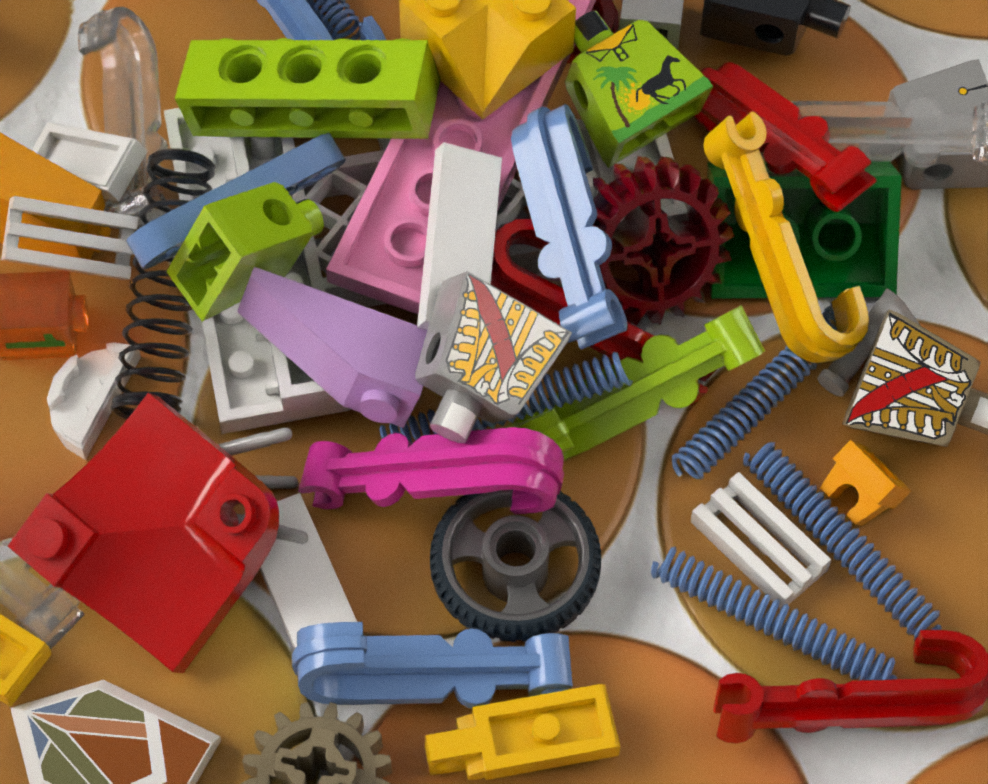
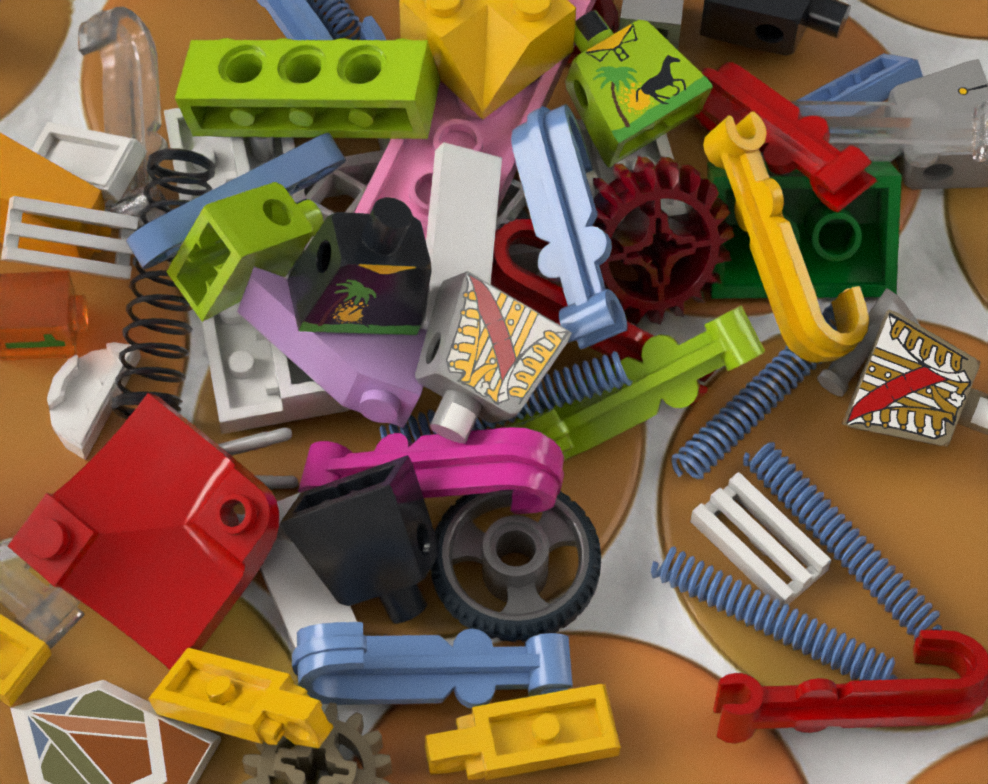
light orange tile [820,440,912,526] -> none
none -> yellow hinge [148,648,334,748]
none -> black torso [280,455,439,624]
none -> black torso [287,197,432,335]
none -> medium blue plate [794,53,923,130]

